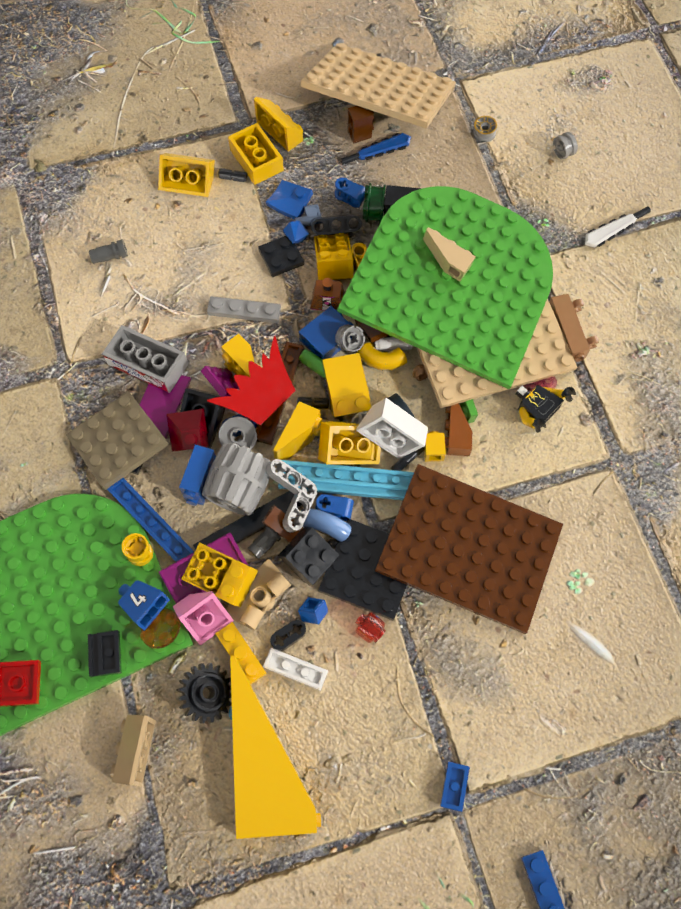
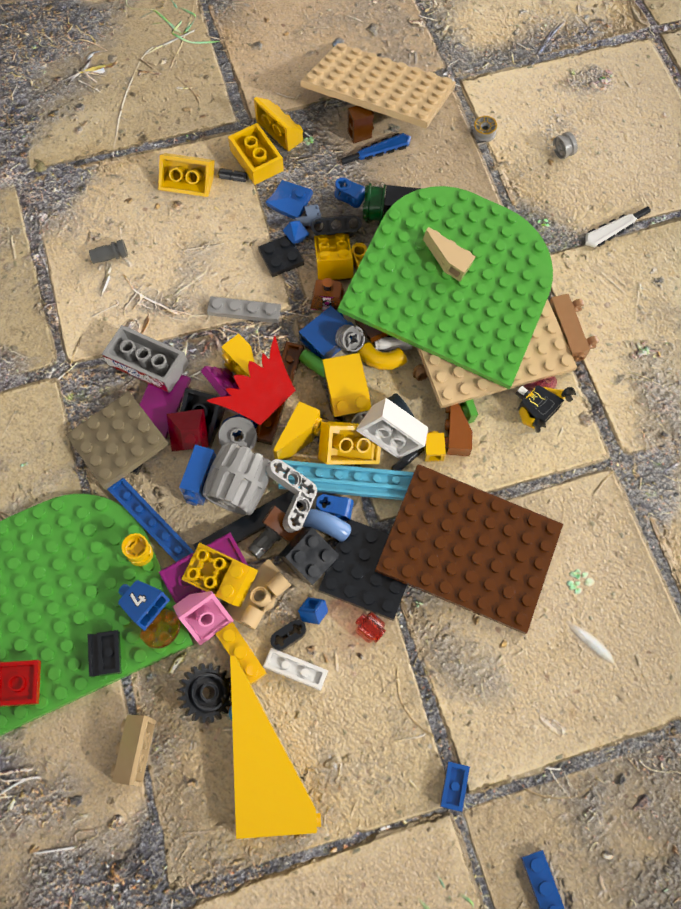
black piece [297,397,329,409] -> none

